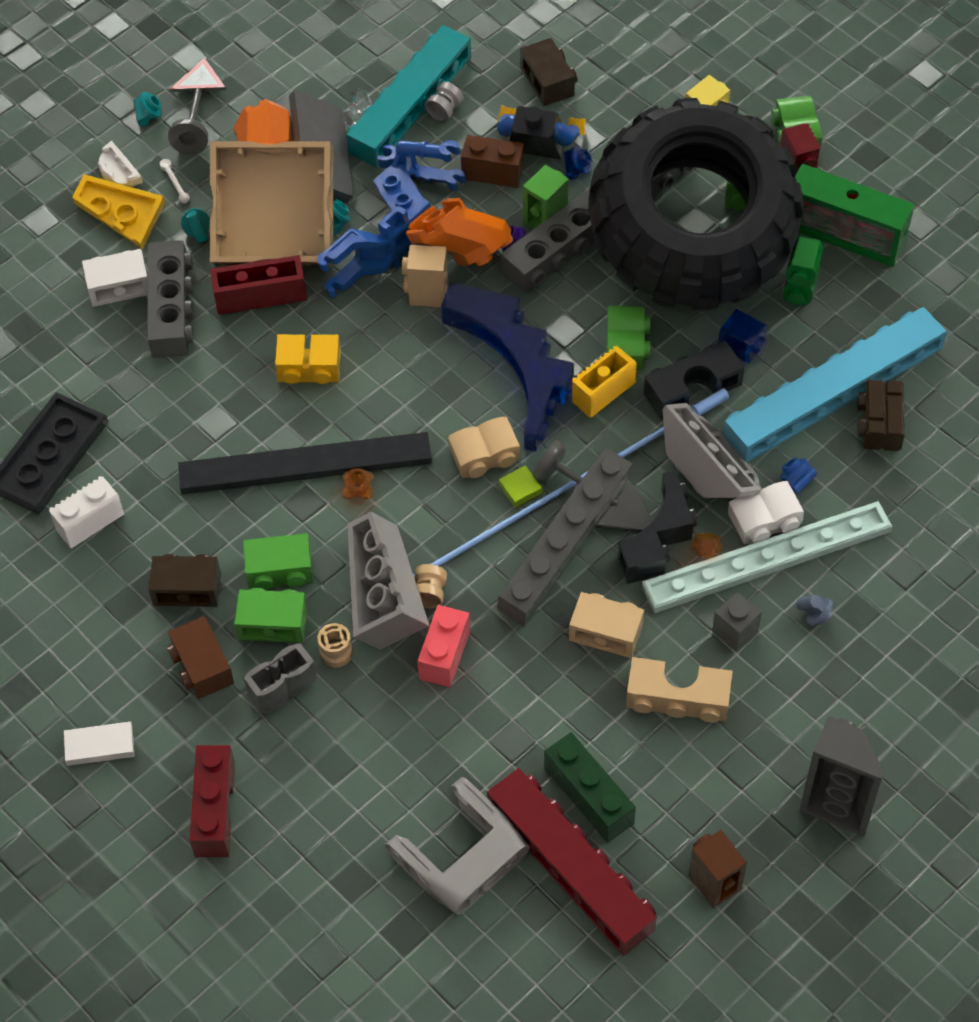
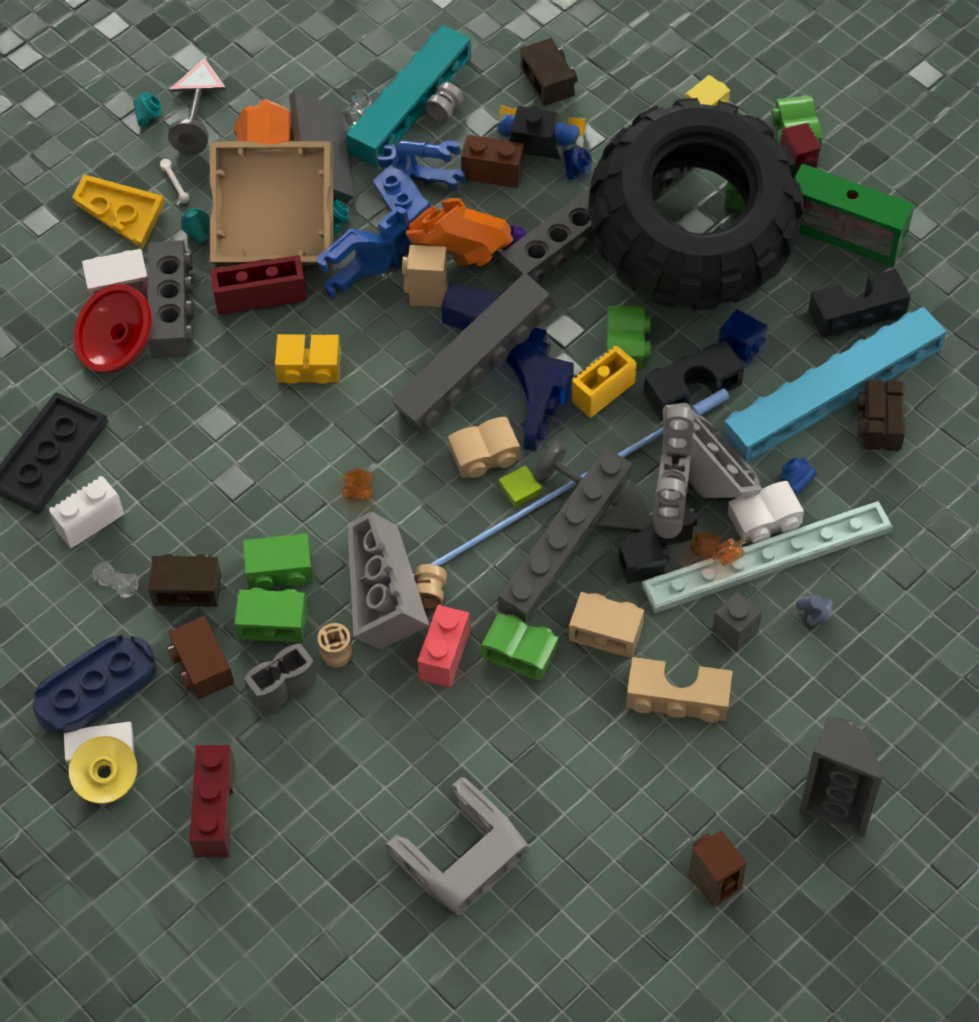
white plate [98,141,143,187] -> none
black tile [178,432,432,494] -> none
dark red brick [487,768,657,956] -> none
bright green brick [523,164,569,230] -> none
dark green brick [544,732,636,843] -> none
green brick [783,236,823,306] -> none
none -> dark blue tile [32,635,155,733]
none -> light yellow dish [69,736,137,804]
none -> red dish [73,284,152,373]
none -> clear piece [92,560,138,598]
none -> dark grey brick [391,273,556,434]
none -> bright green brick [481,614,558,681]
none -> light grey connector [653,406,695,538]
none -> clear orange plate [712,538,746,566]
none -> black arch [808,269,911,338]

